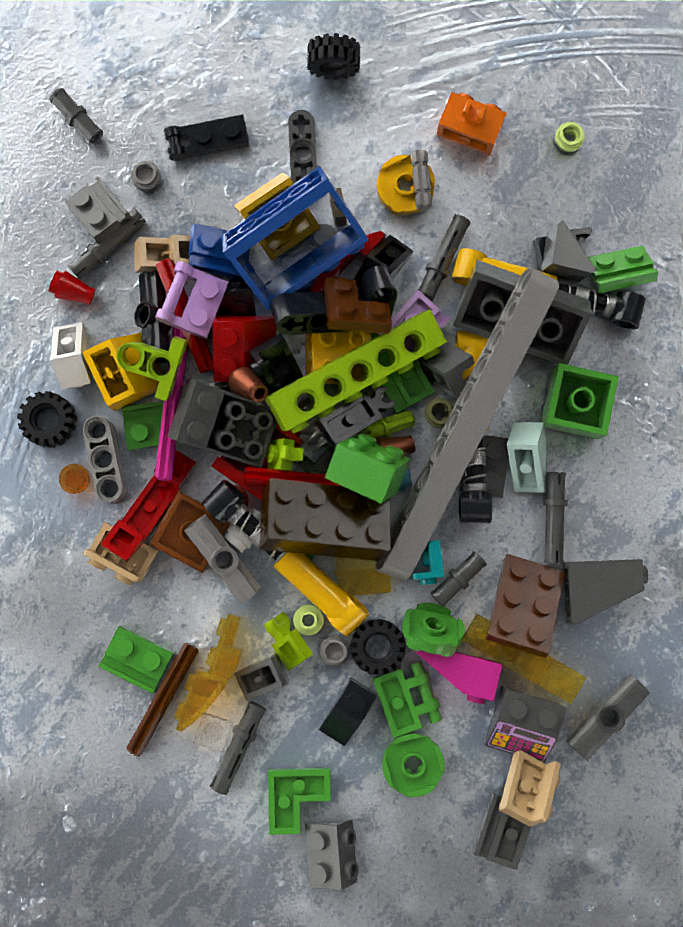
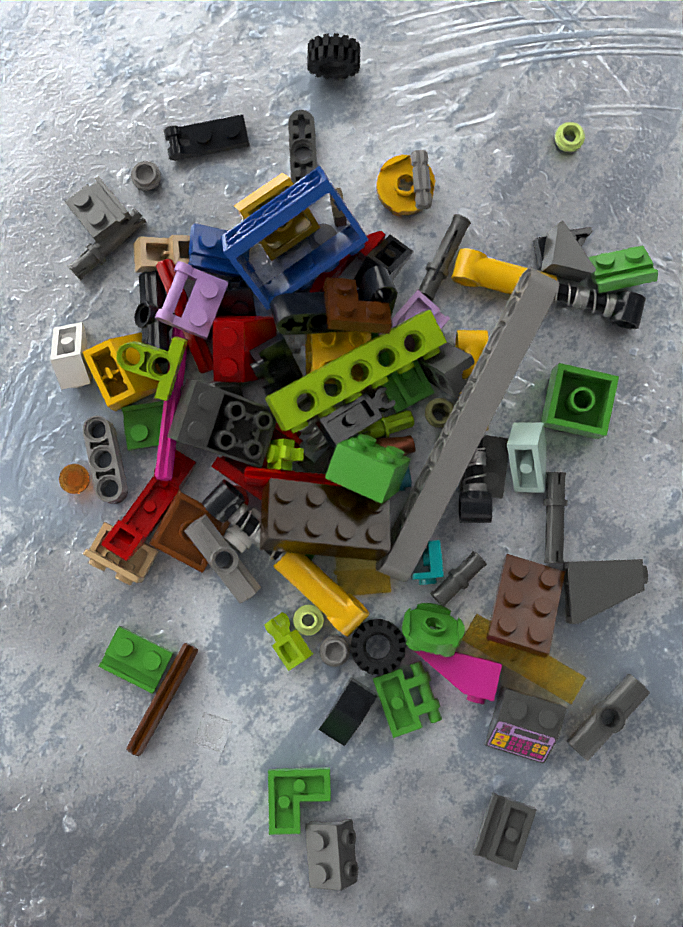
black tyre [17,391,77,448] -> none
red cone [48,270,96,306] -> none
dark grey pin [49,88,103,144] -> none
clear yellow slope [174,613,244,732] -> none
dark grey pin [209,701,267,795] -> none
copper cone [228,367,268,402] -> none
dark grey slope [234,653,289,701] -> none
bright green plate [382,732,445,797] -> none
orange brick [436,92,507,155] -> none
dark grey brick [453,260,592,365] -> none
tan bracket [499,750,561,827] -> none

